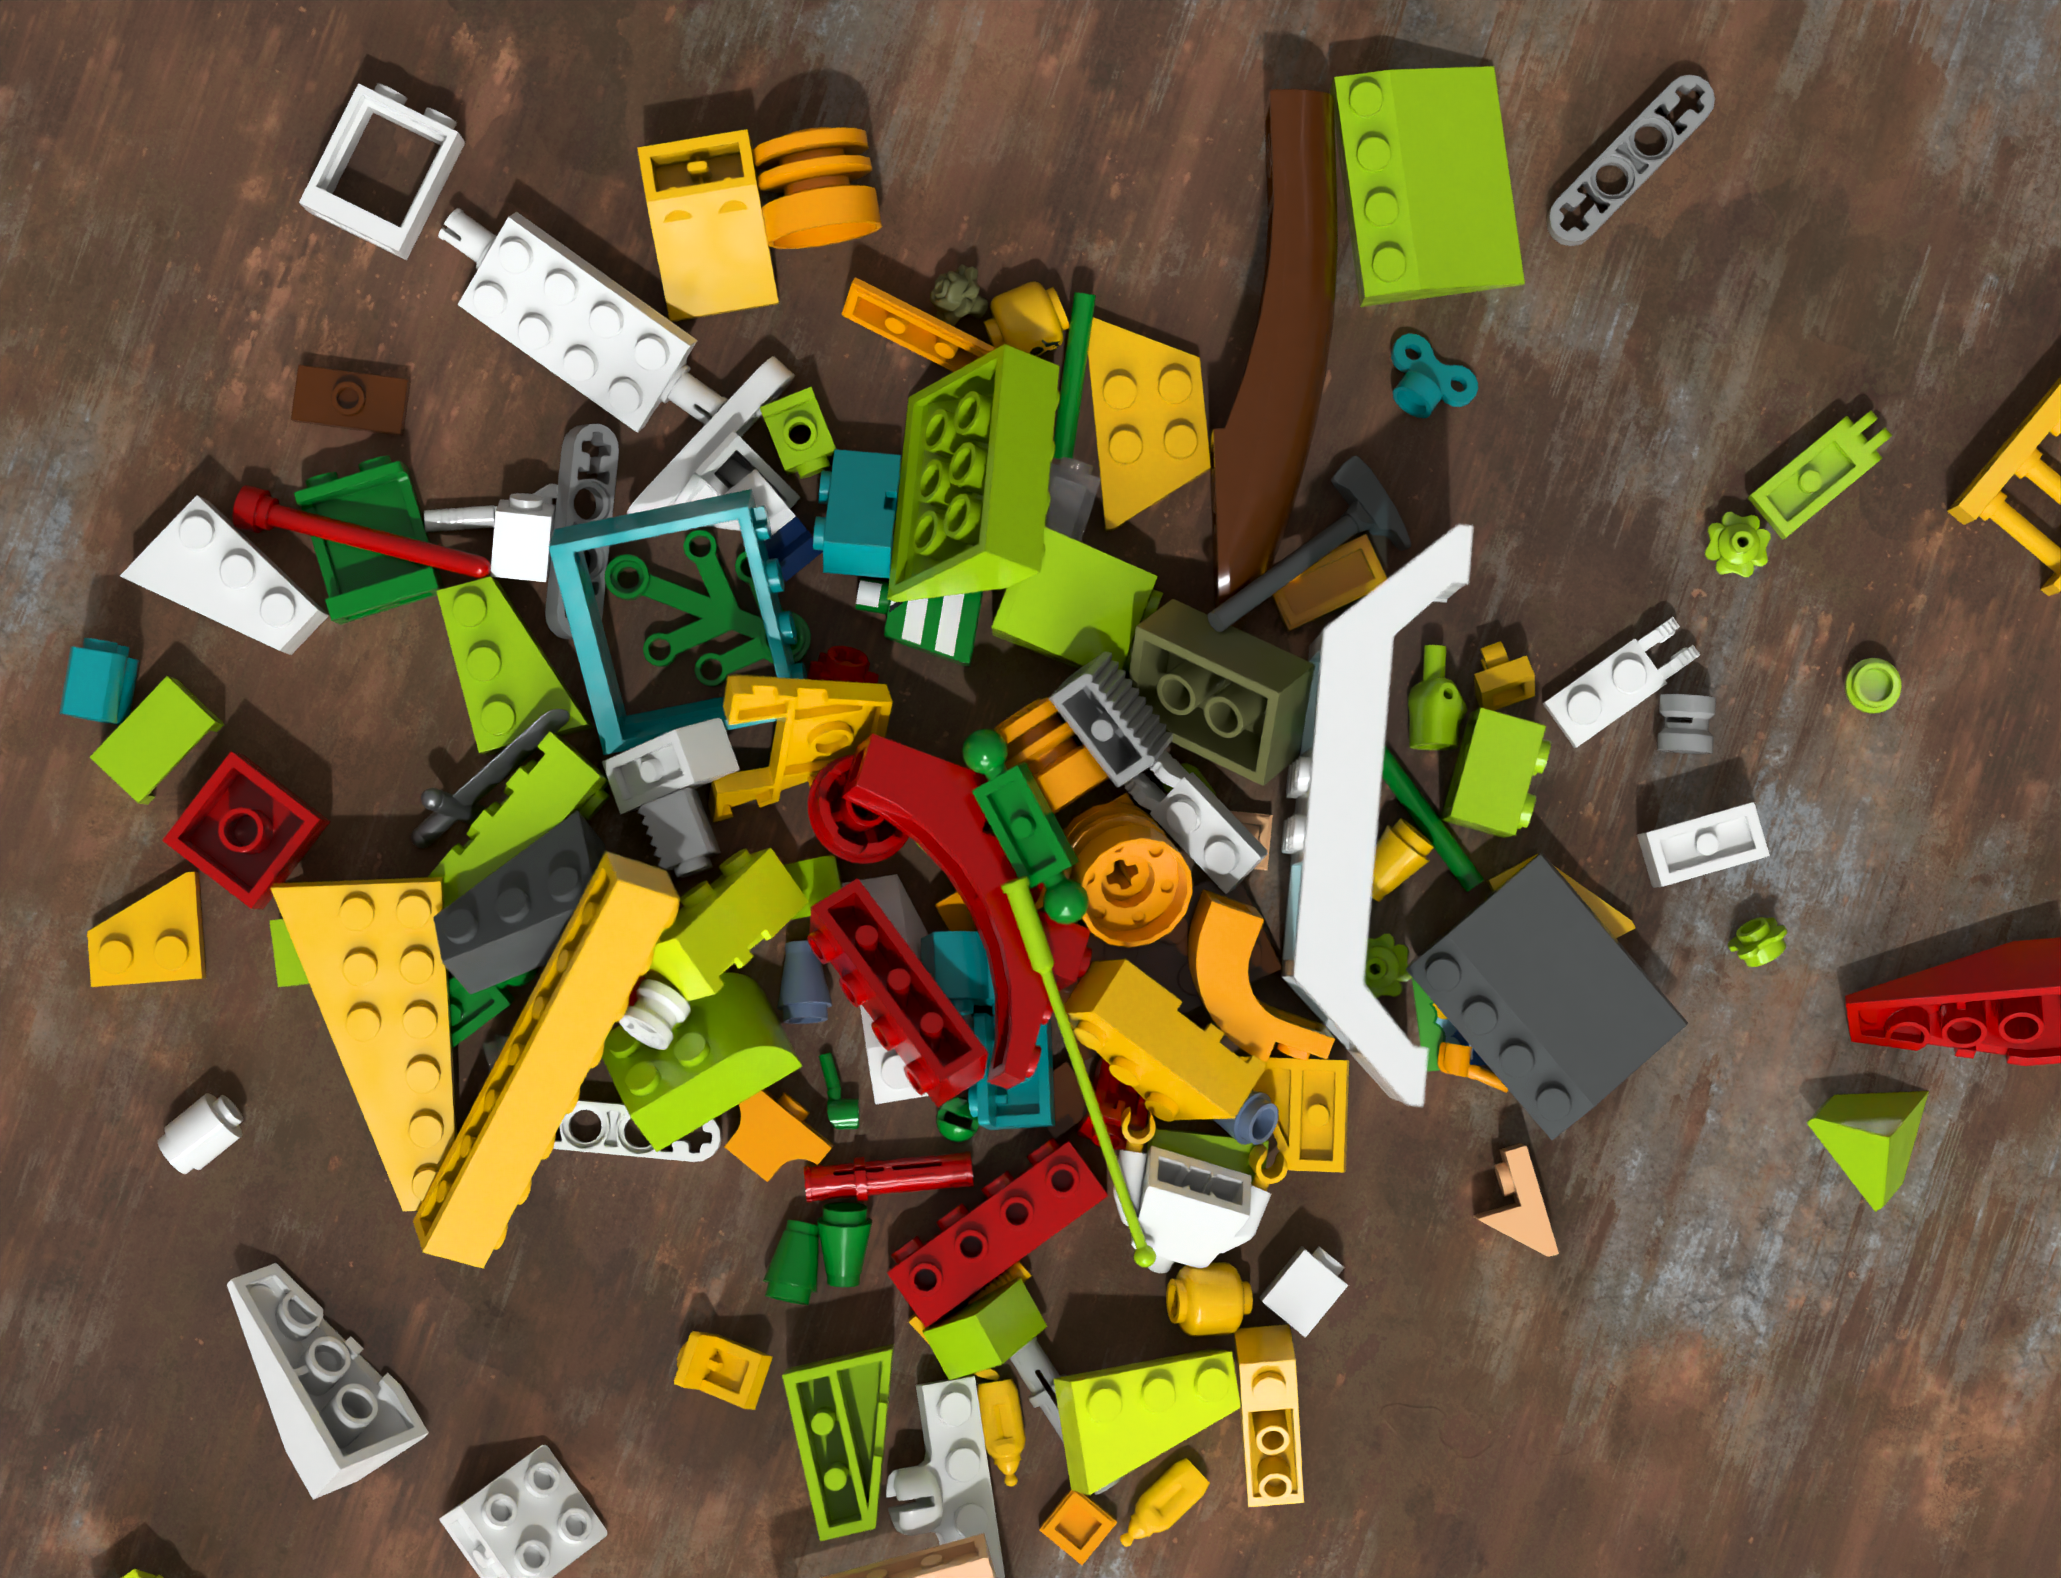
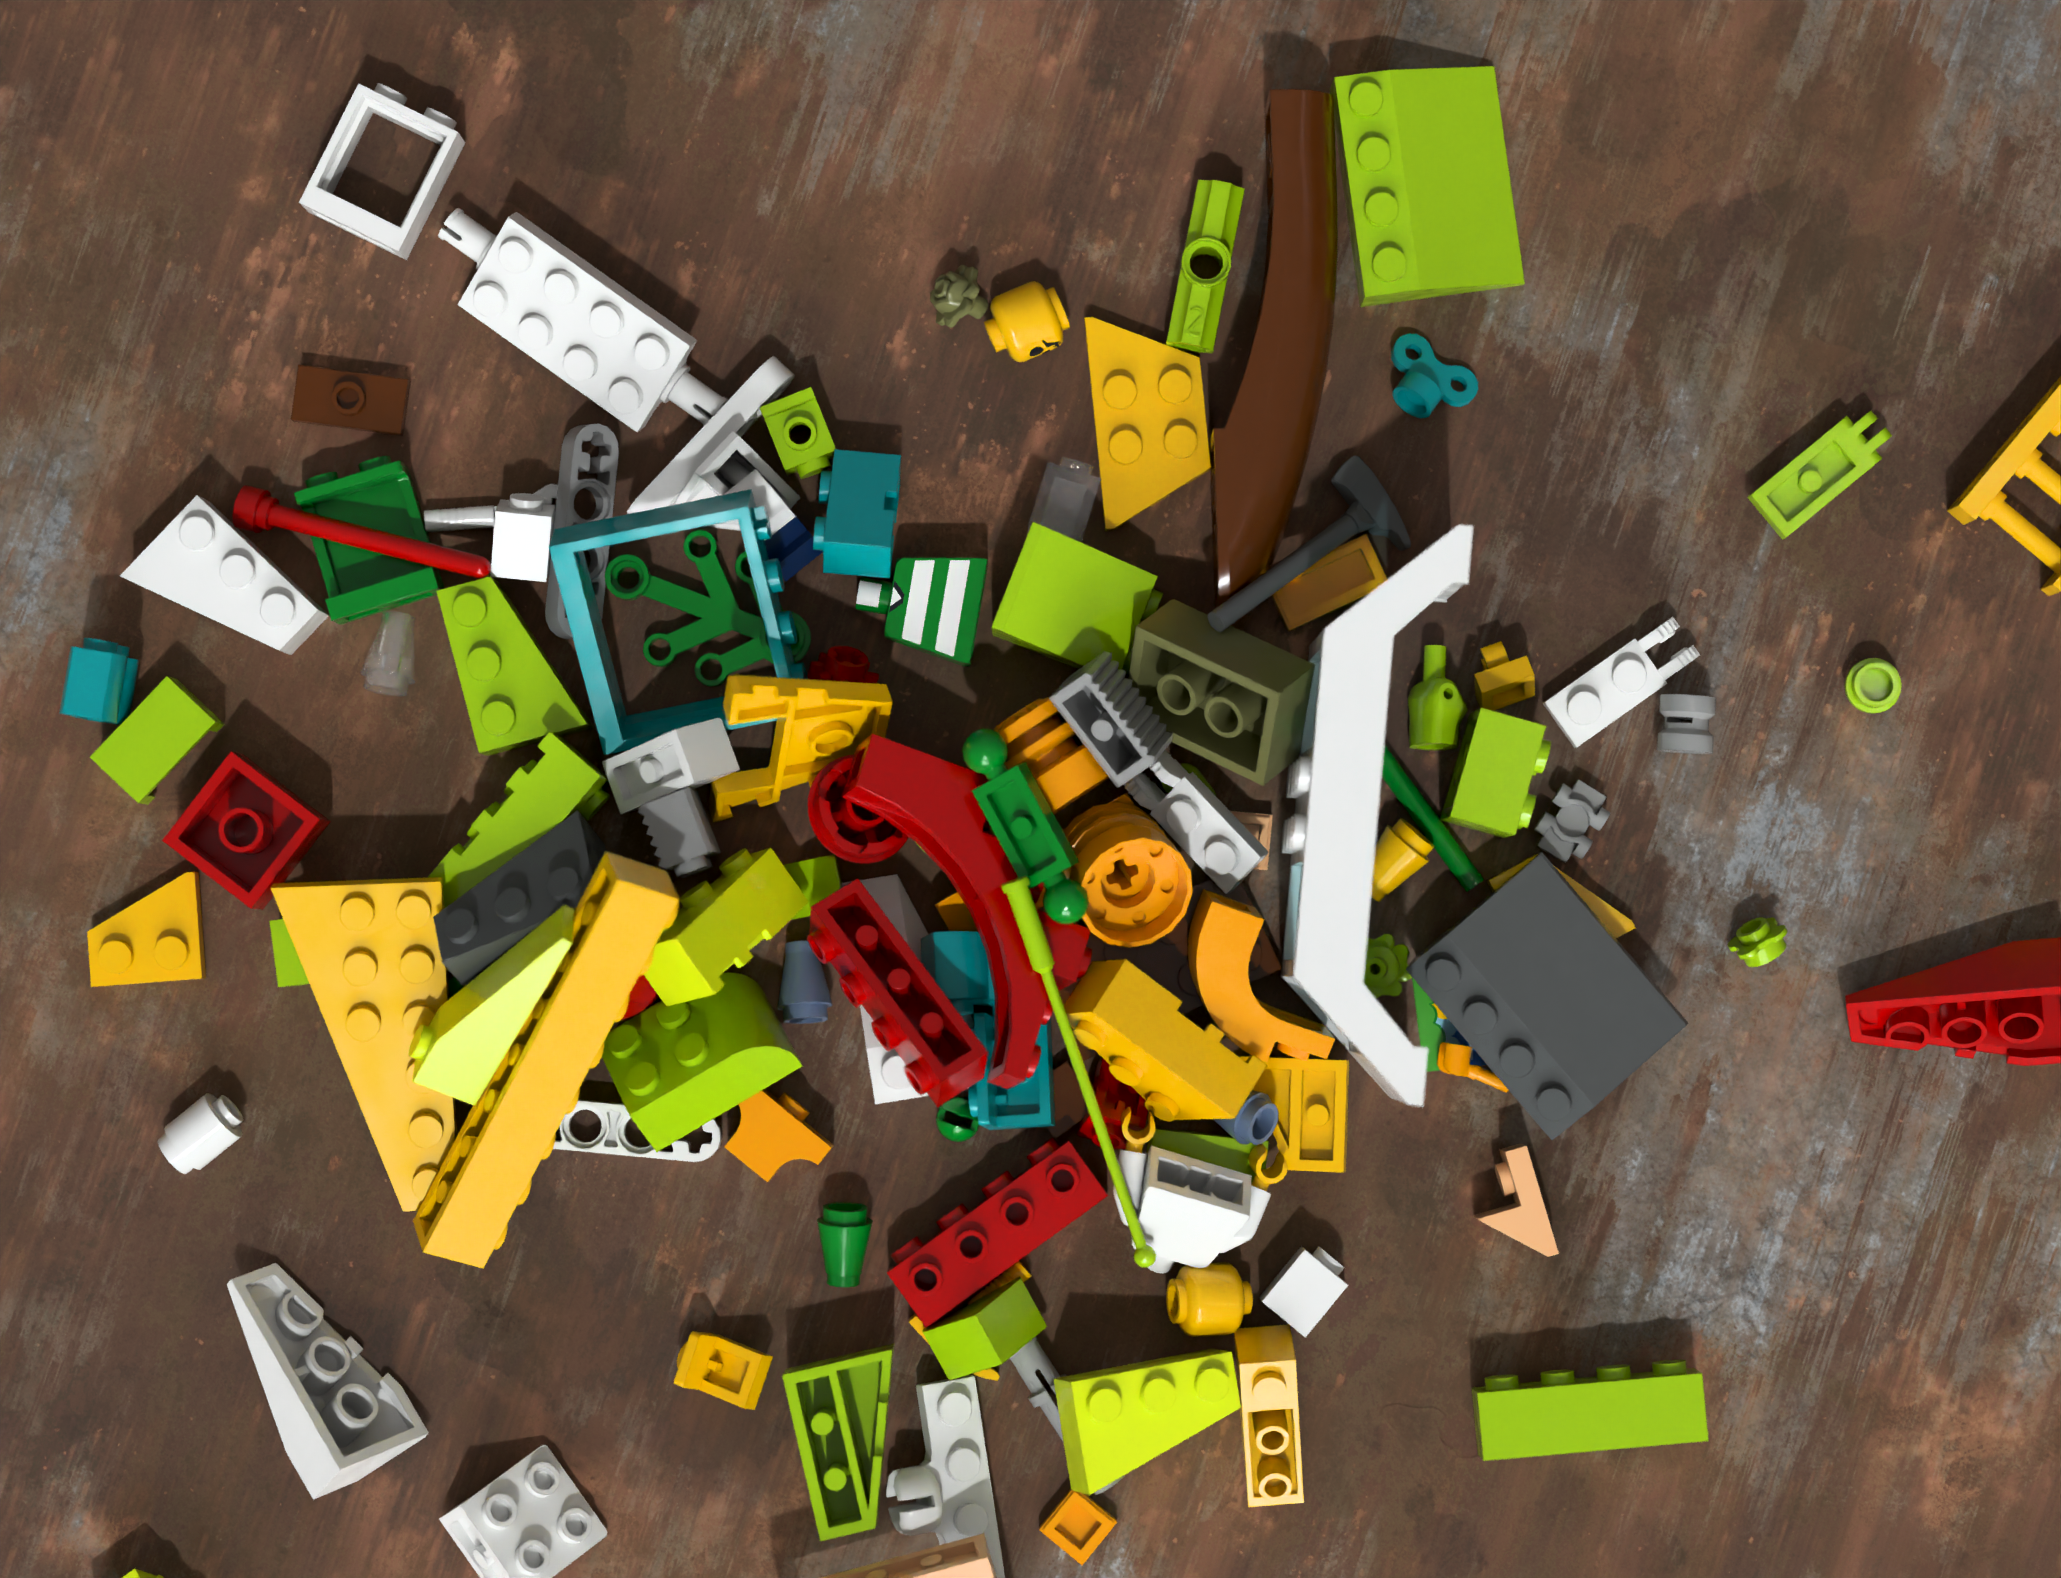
flat silver sword [411,709,570,848] -> none
white wheel [619,979,691,1050] -> none
yellow slope [637,129,779,322] -> none
light orange wheel [752,127,882,249] -> none
green cone [763,1220,819,1305] -> none
red pin [804,1151,974,1202] -> none
green hand [819,1053,860,1130] -> none
light orange slope [841,277,996,372] -> none
lime slope [887,344,1060,602] -> none
yellow piece [977,1379,1026,1486] -> none
green bar [1053,292,1096,460] -> none
yellow piece [1120,1458,1210,1547] -> none
light grey beam [1546,75,1715,246] -> none
white panel [1637,802,1770,888] -> none
lime plant [1705,512,1771,578] -> none
lime slope [1807,1091,1929,1212] -> none
none -> clear cone [360,611,416,697]
none -> neon yellow slope [409,905,574,1106]
none -> lime piece [1166,180,1245,354]
none -> lime brick [1472,1360,1709,1461]
none -> light grey piece [1534,779,1611,863]

